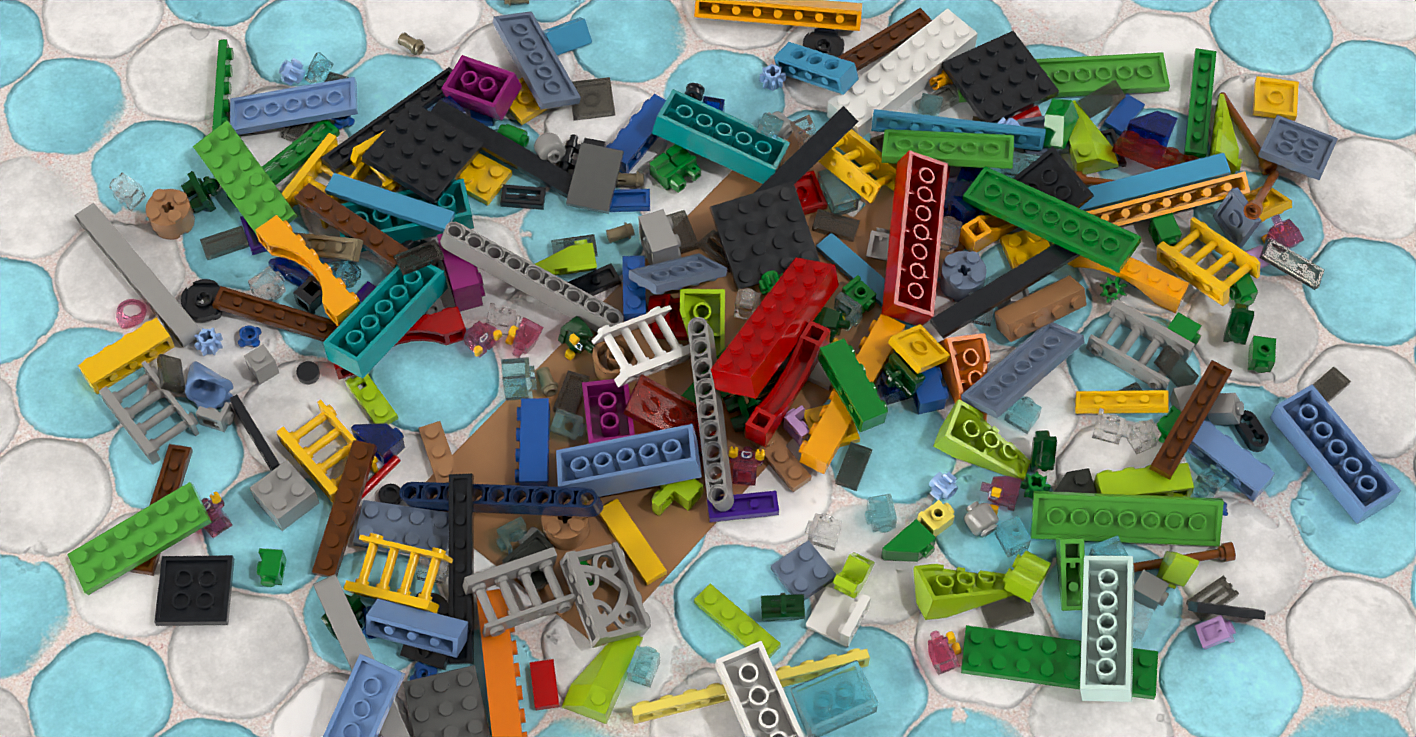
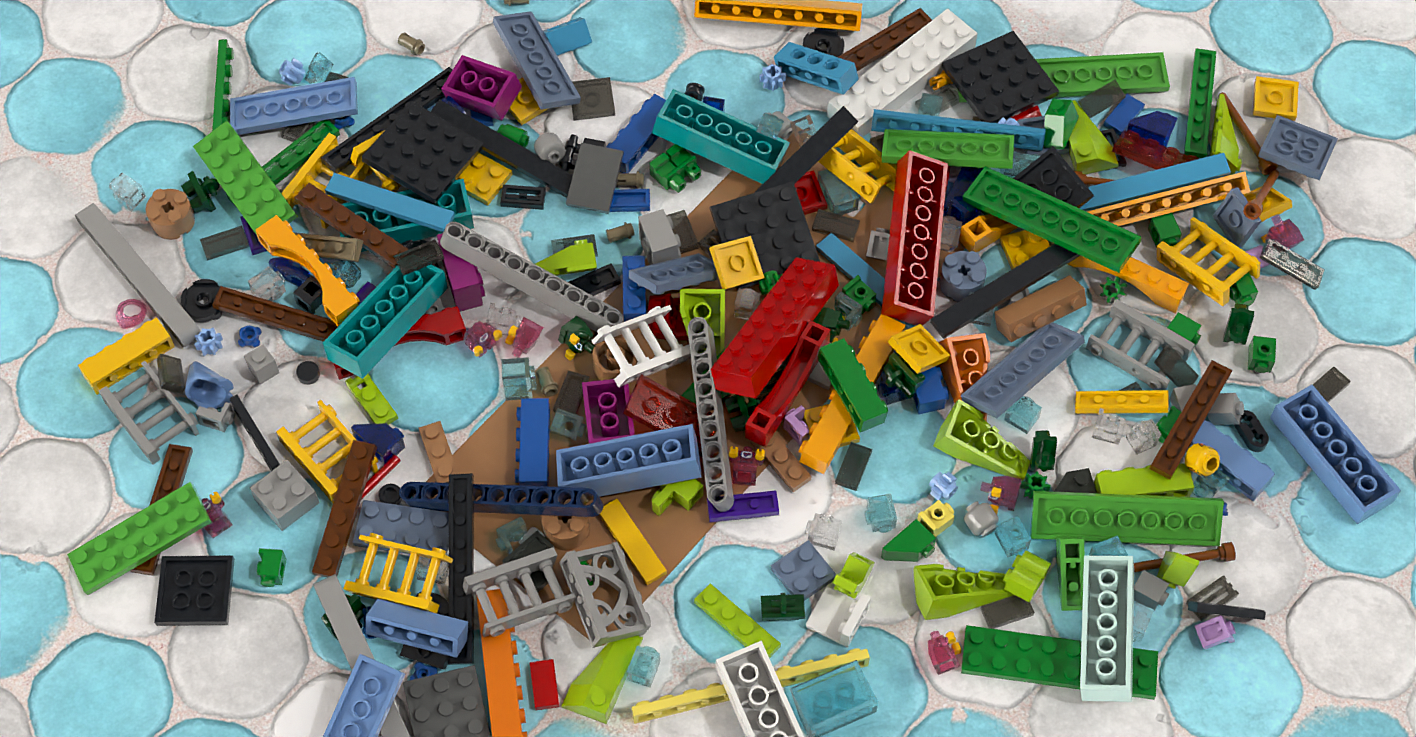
none -> yellow plate [709,236,764,290]
none -> yellow head [1185,443,1220,476]

